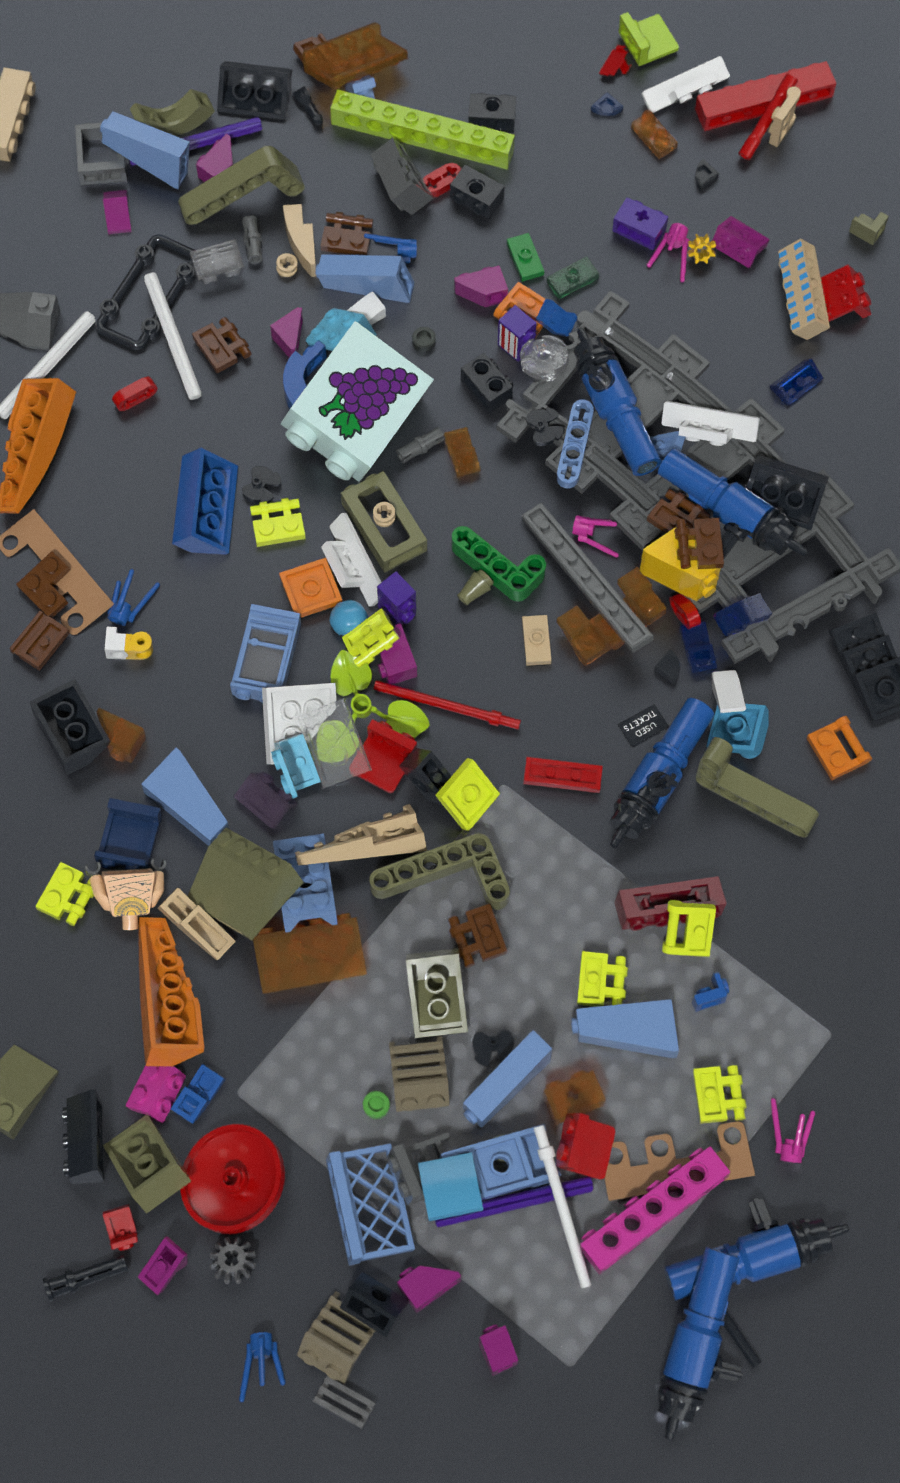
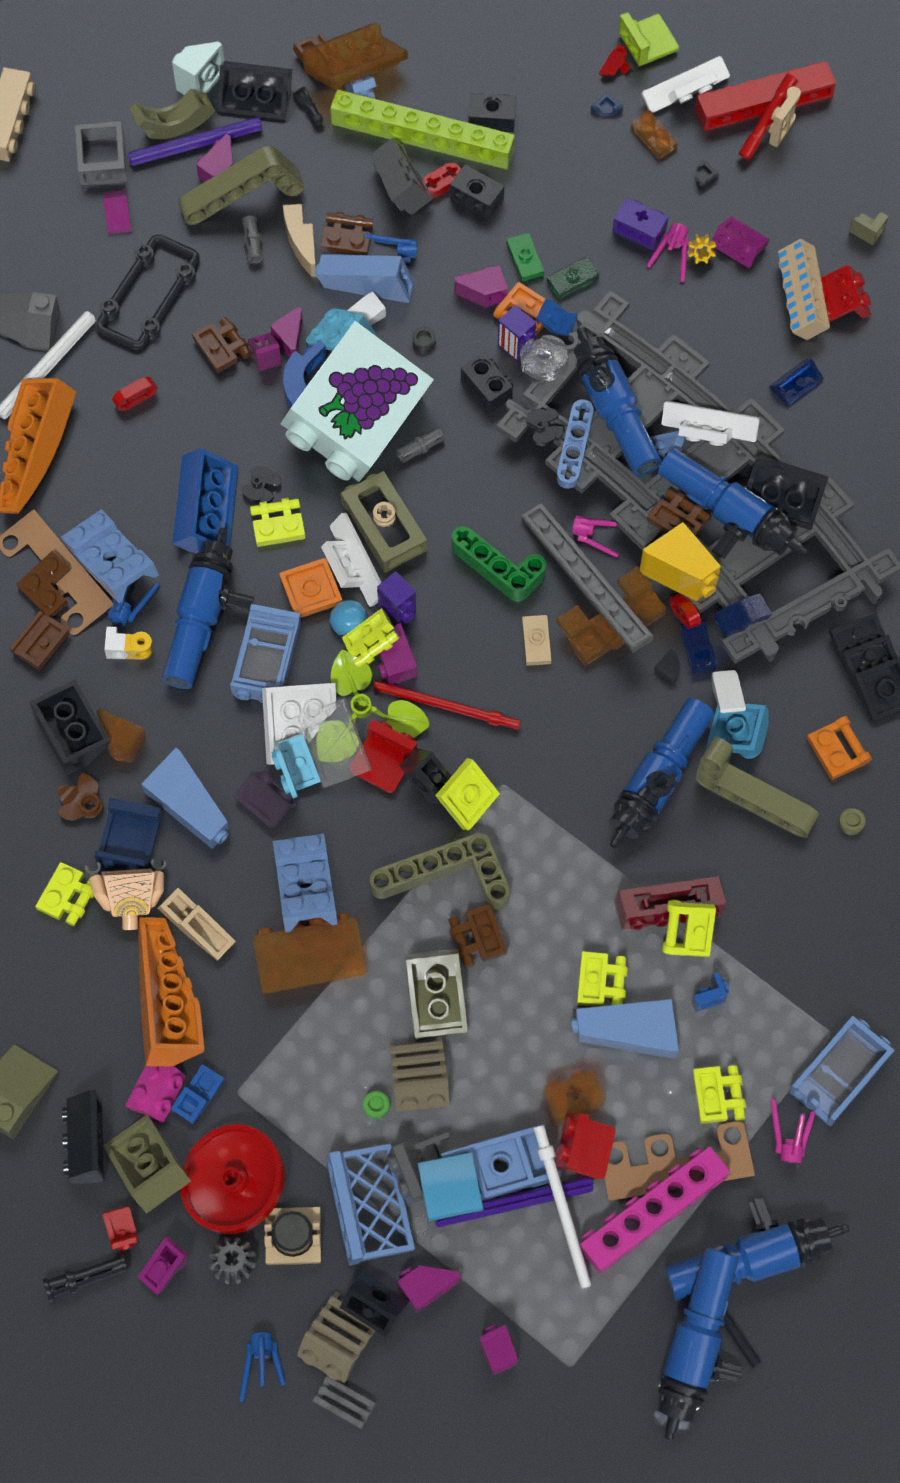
medium blue slope [100,111,190,189] -> none
white axle [144,272,201,400] -> none
olive slope [187,828,303,940] -> none
clear brick [189,239,244,284] -> none
tan bush [276,253,298,277] -> none
tan wedge [295,804,427,866] -> none
clear orange slope [444,427,481,477] -> none
olive cone [457,569,494,606] -> none
medium blue slope [463,1030,552,1128] -> none
black piece [472,1029,514,1067] -> none
red plate [523,757,603,793] -> none
black sticker [617,704,669,747] -> none
reddish brown plate [674,518,724,569] -> none
none -> reddish brown plate [57,773,103,821]
none -> medium blue piece [61,509,159,603]
none -> blue piece [161,528,254,689]
none -> light aqua slope [172,42,224,95]
none -> magenta slope [247,333,281,371]
none -> piece [265,1207,321,1265]
none -> clear door [789,1016,894,1127]
none -> olive tile [839,808,866,835]

